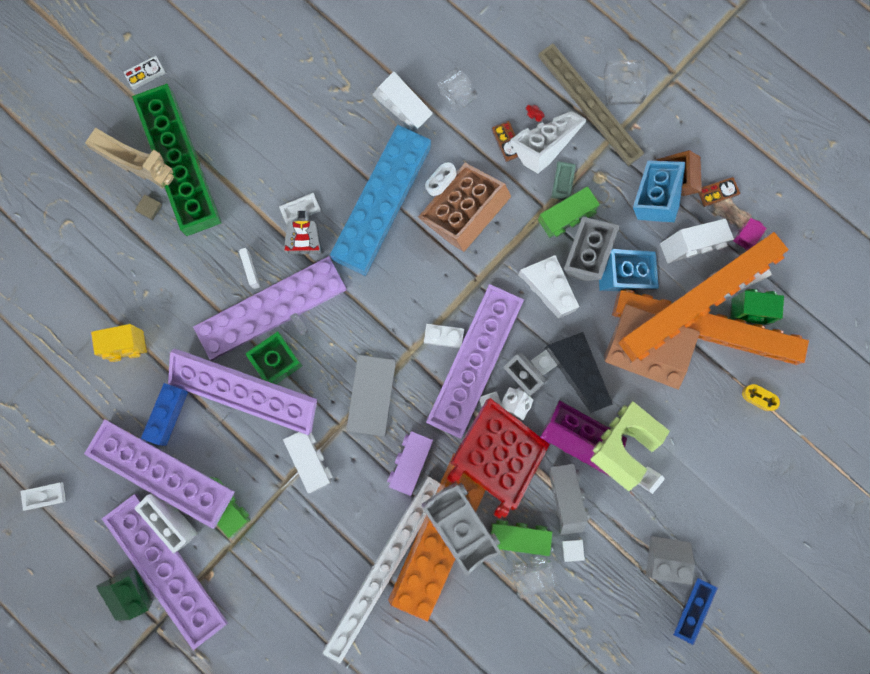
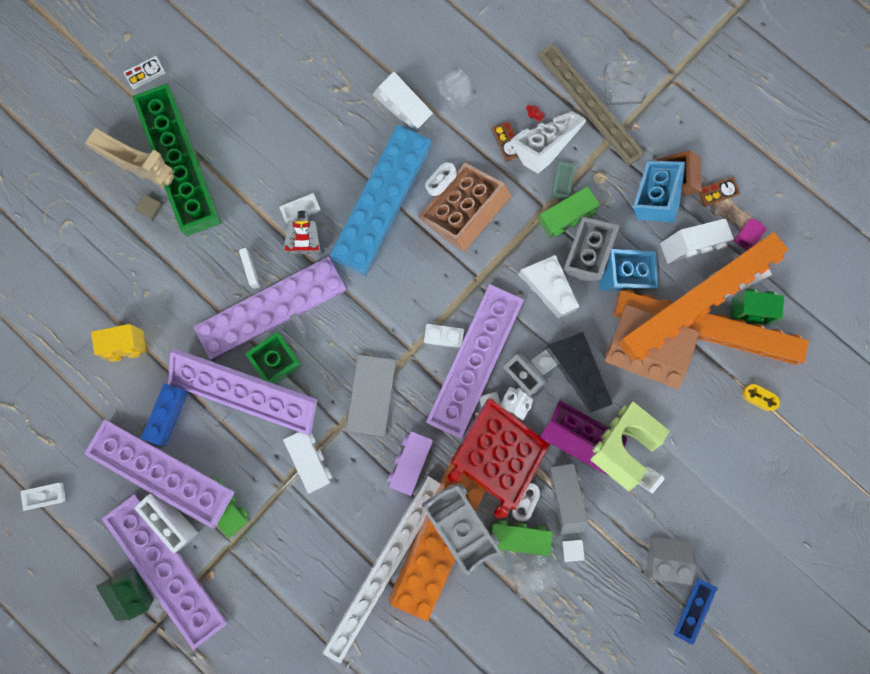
none -> white plate [512,483,540,521]

